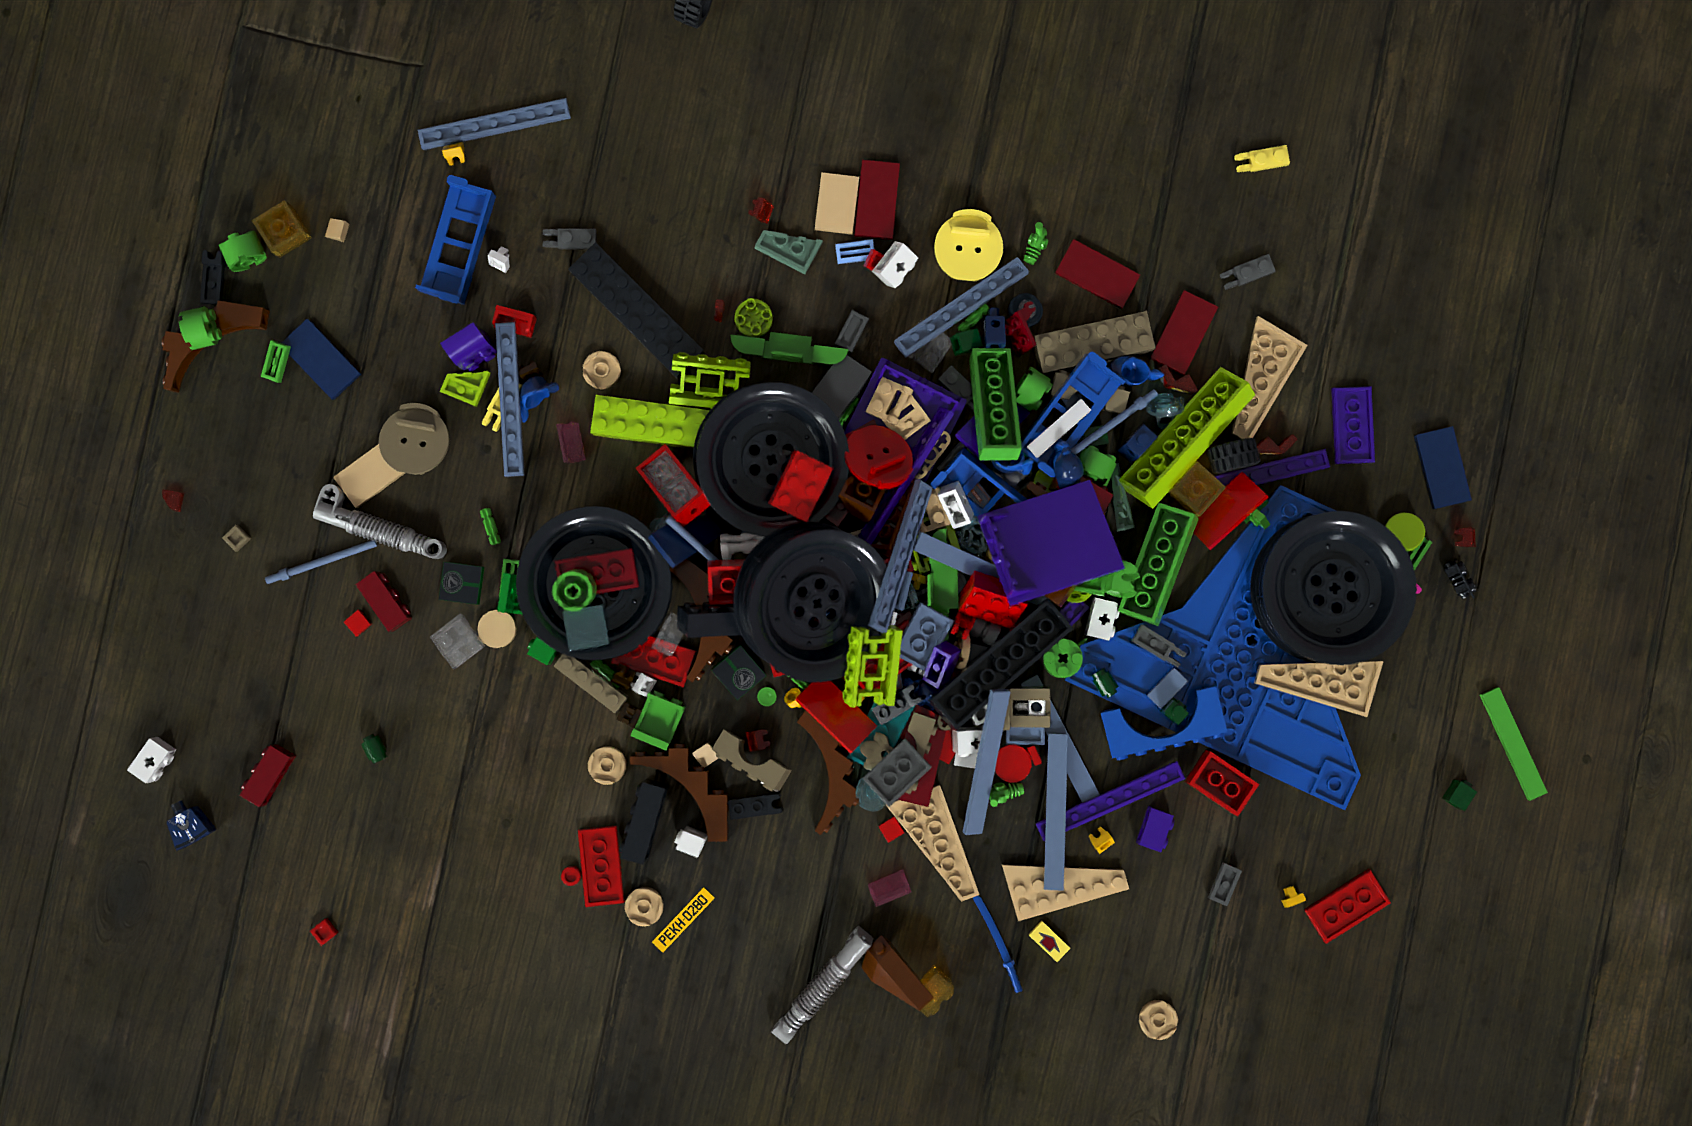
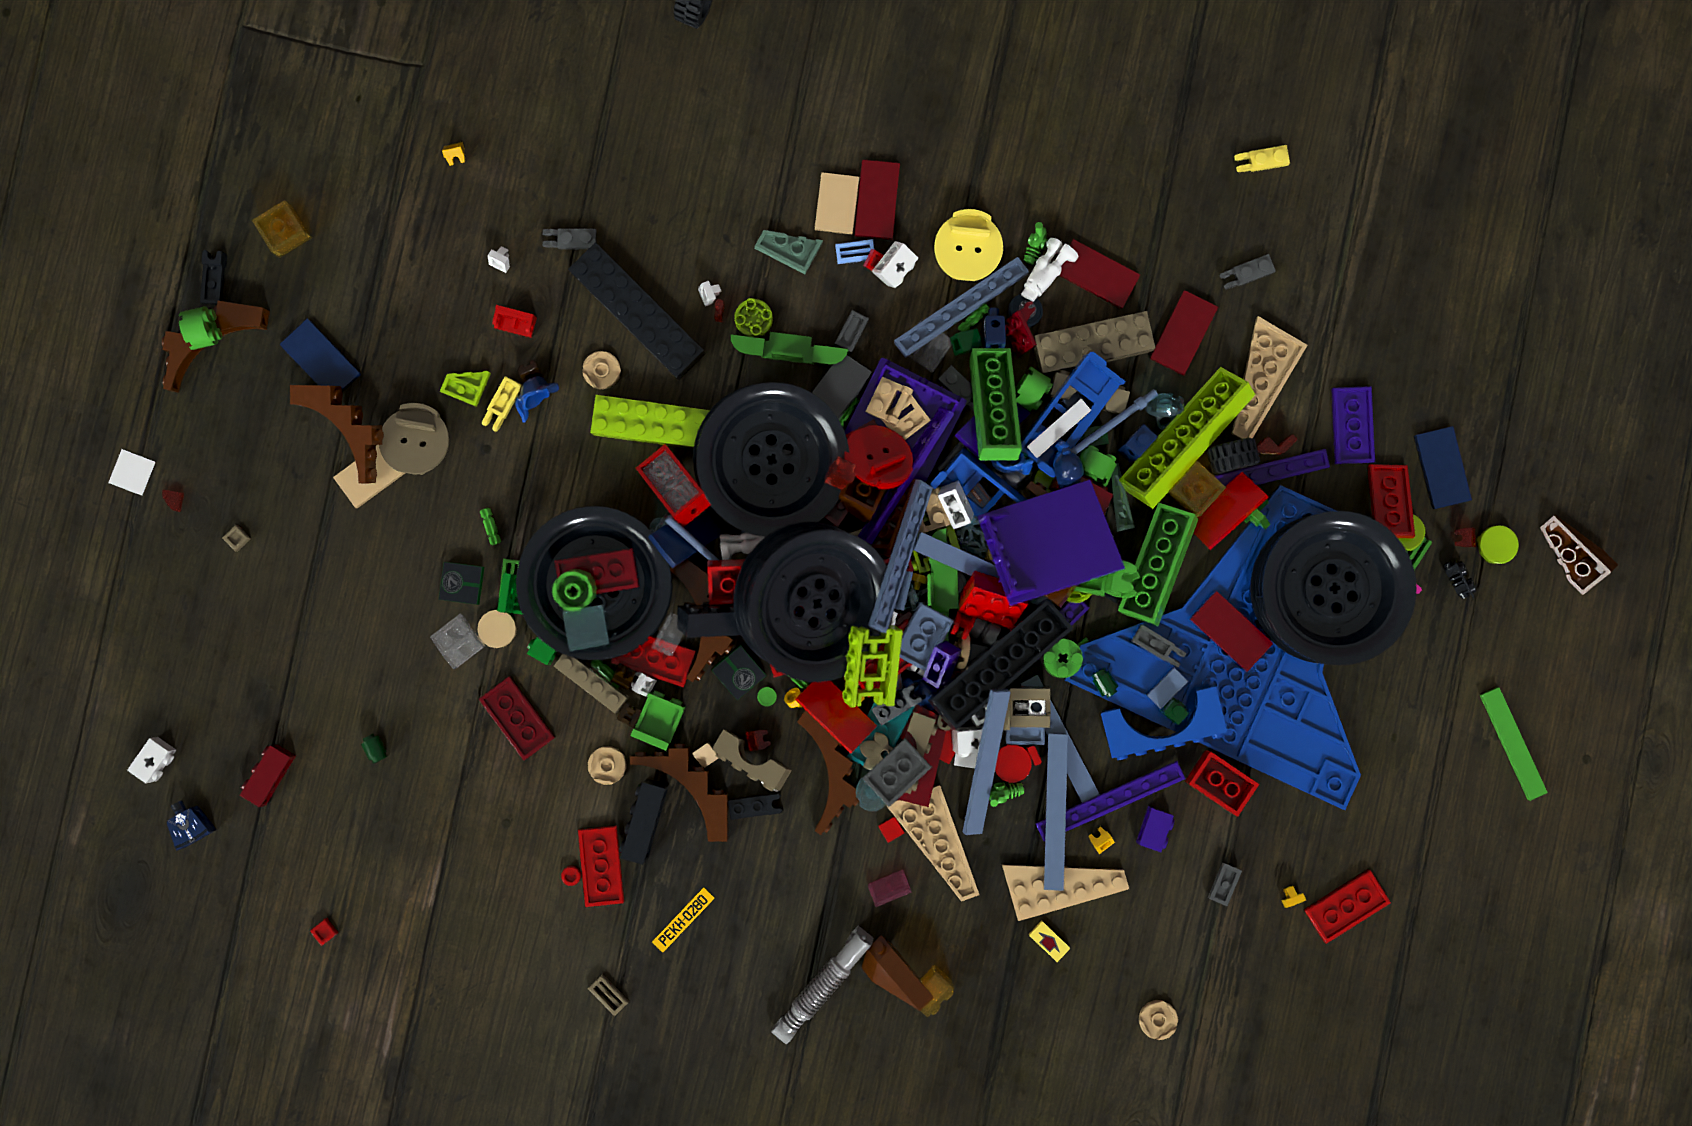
bright green brick [219,231,267,272] -> none
bright green tile [261,340,291,383] -> none
sand blue bar [265,540,378,584] -> none
light grey piece [313,484,447,559] -> none
tan slope [325,218,349,242] -> none
red tile [344,610,372,637] -> none
dark red brick [355,571,412,632] -> none
blue piece [415,175,496,305] -> none
sand blue tile [418,98,571,150] -> none
dark purple brick [440,322,497,372] -> none
sand blue tile [495,322,525,477] -> none
clear pink hinge [556,422,586,464] -> none
tan tile [625,887,664,927] -> none
lime fence [669,352,750,408] -> none
white brick [675,826,707,858] -> none
clear red tile [748,197,774,224] -> none
red brick [769,450,833,522] -> none
tan beam [914,431,951,479] -> none
blue sword [972,896,1023,993] -> none
white brick [1084,598,1119,641] -> none
blue hair [1110,356,1164,386] -> none
clear red slope [1158,365,1198,395] -> none
tan wing [1254,661,1383,717] -> none
dark green brick [1442,779,1477,811] -> none
none -> white sticker [108,449,155,495]
none -> reddish brown arch [290,385,384,484]
none -> dark red tile [479,676,556,761]
none -> dark tan tile [588,974,629,1016]
none -> white tile [698,281,722,307]
none -> clear red brick [824,457,856,490]
none -> white piece [1021,238,1079,302]
none -> dark red tile [1189,591,1273,672]
none -> red tile [1367,464,1415,538]
none -> lime tile [1477,525,1519,564]
none -> reddish brown wedge [1540,515,1618,595]

